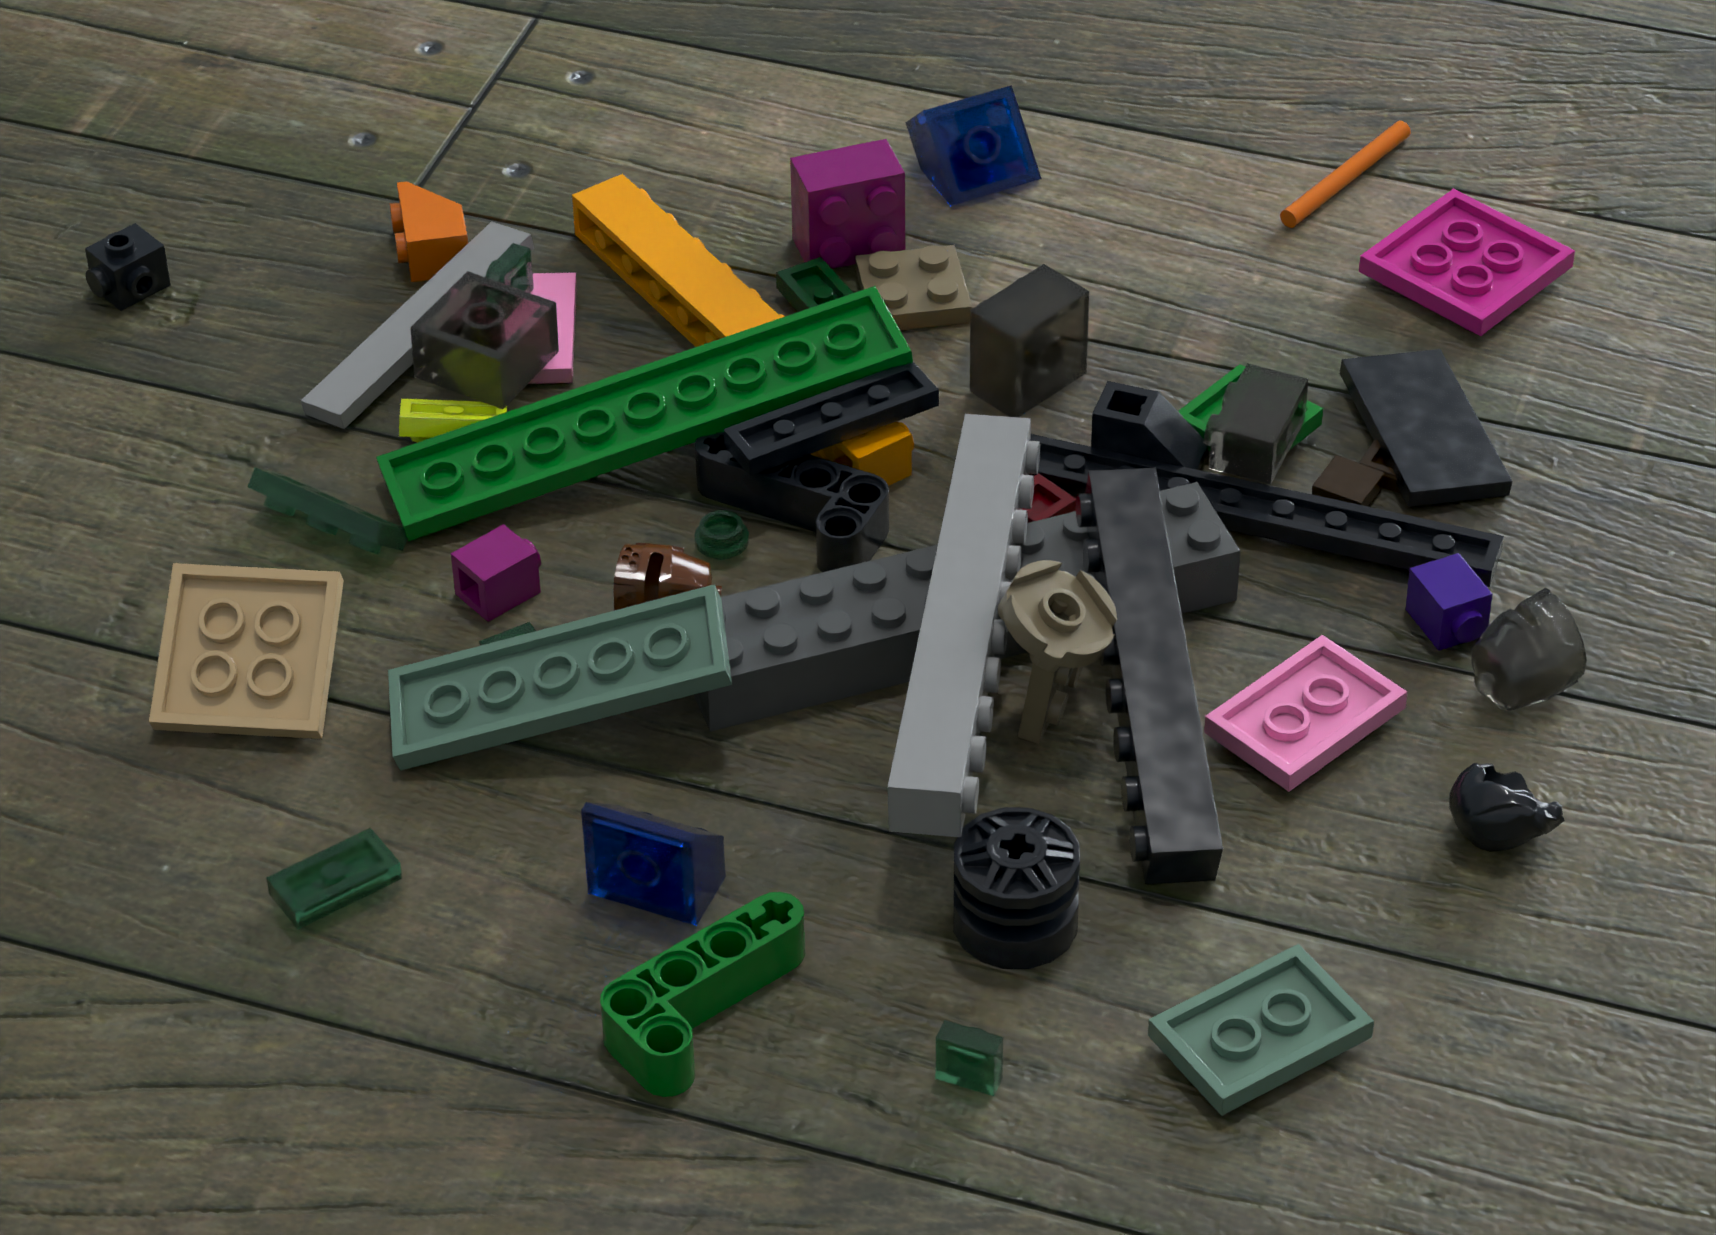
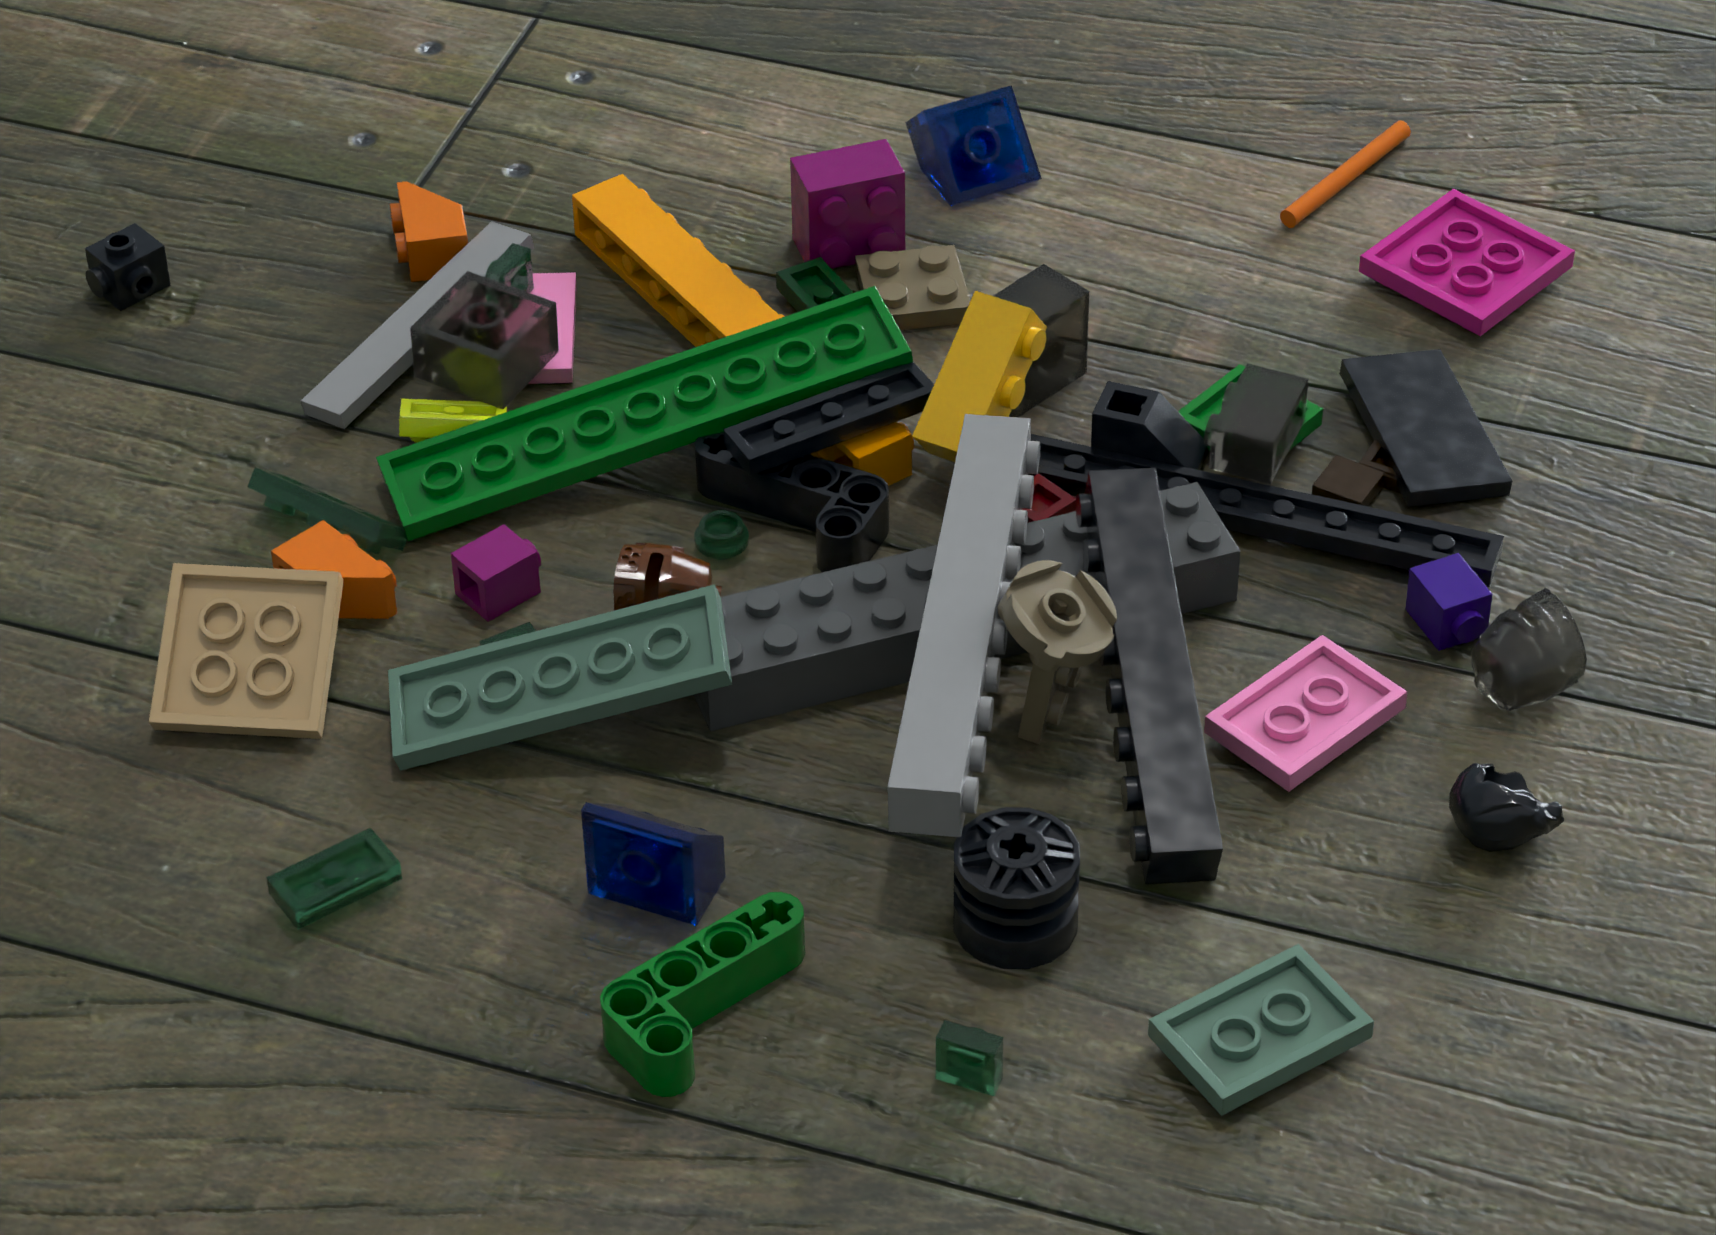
none -> orange slope [271,520,397,619]
none -> yellow brick [912,291,1047,462]

